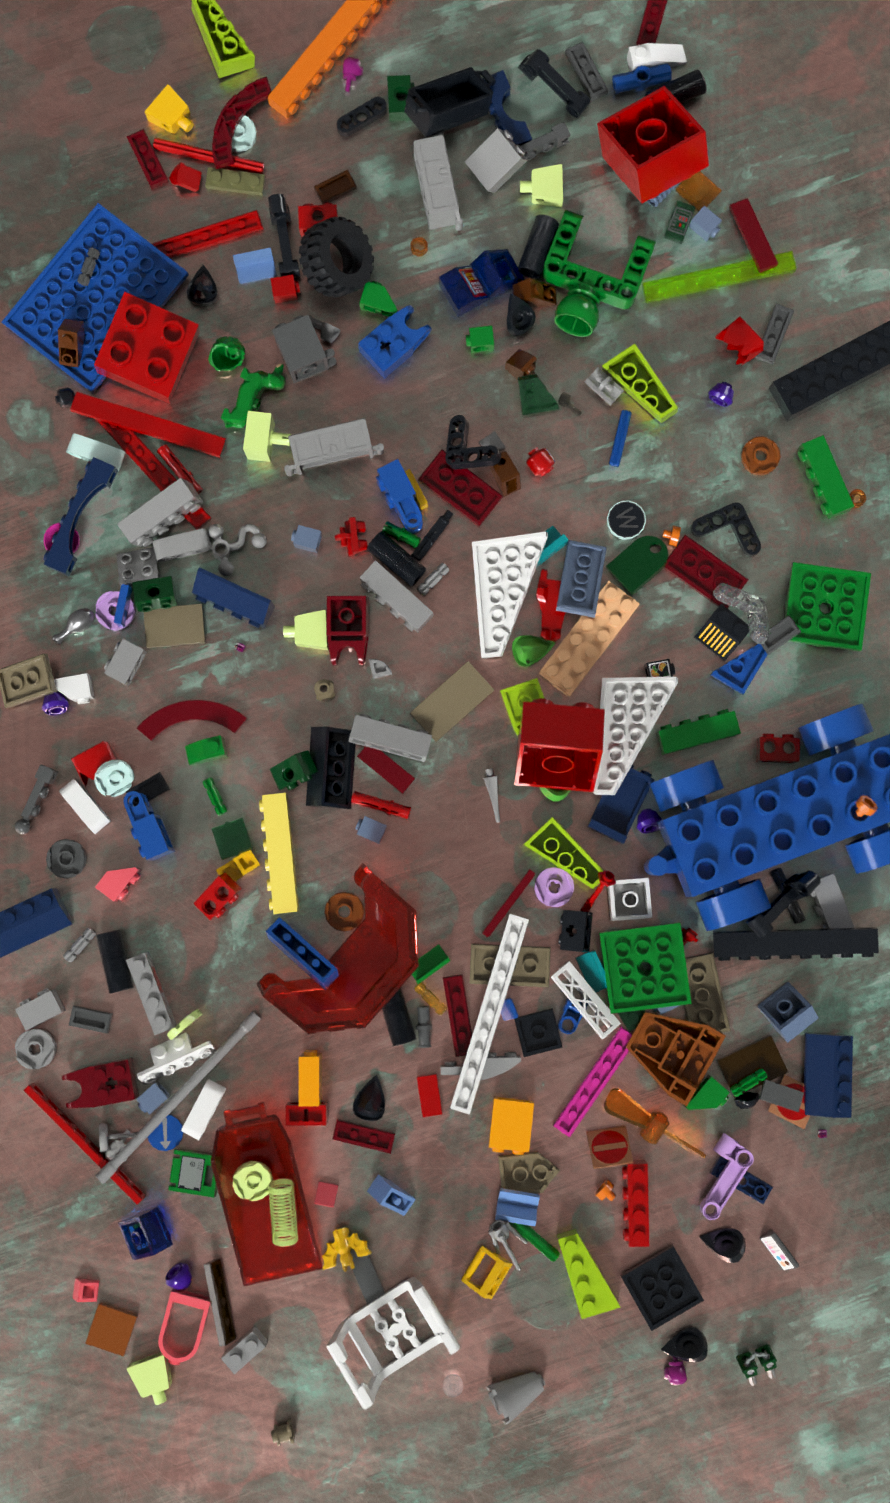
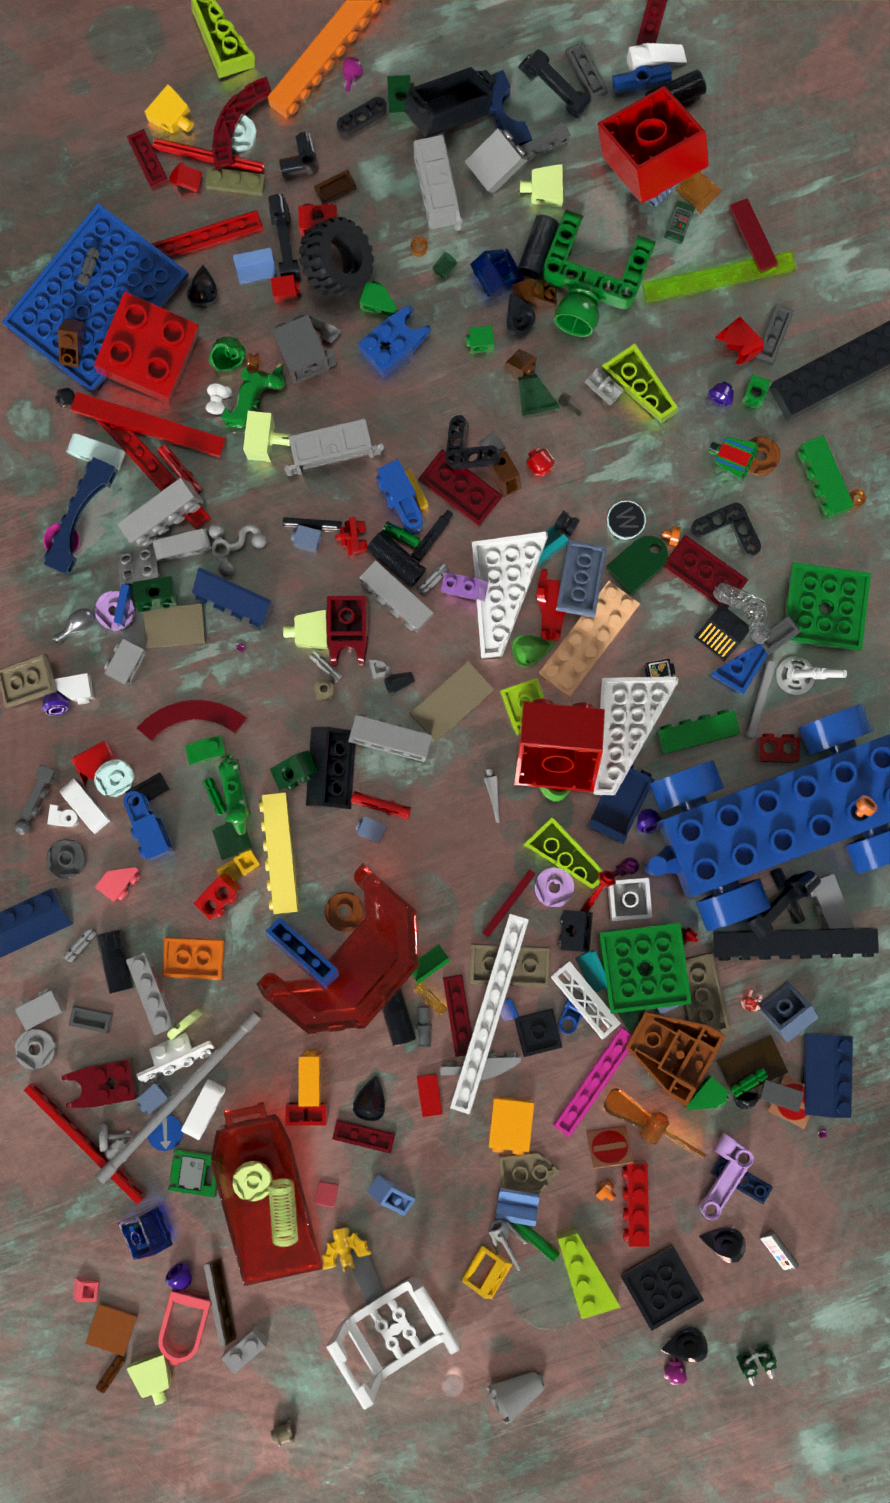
dark red tile [357,746,415,794] -> none
clear blue slope [439,265,491,317] -> none
blue axle [609,410,632,467] -> none
sand blue brick [689,206,722,242] -> none
none -> white leg [47,804,80,827]
none -> reddish brown axle [96,1355,126,1394]
none -> orange tile [162,937,225,980]
none -> white piece [206,383,233,415]
none -> green animal [218,754,251,835]
none -> clear orange bush [247,353,259,371]
none -> black piece [279,131,319,178]
none -> black piece [283,517,342,531]
none -> light grey axle [310,650,342,683]
none -> black cone [384,671,415,693]
none -> clear green beam [432,252,457,279]
none -> medium lavender brick [440,572,489,602]
none -> black wheel [554,510,580,537]
none -> magenta piece [612,857,639,877]
none -> torso [708,437,759,481]
none -> clear red plate [741,990,762,1012]
none -> green brick [742,374,771,408]
none -> light grey tile [744,661,776,740]
none -> white dish [776,656,847,695]

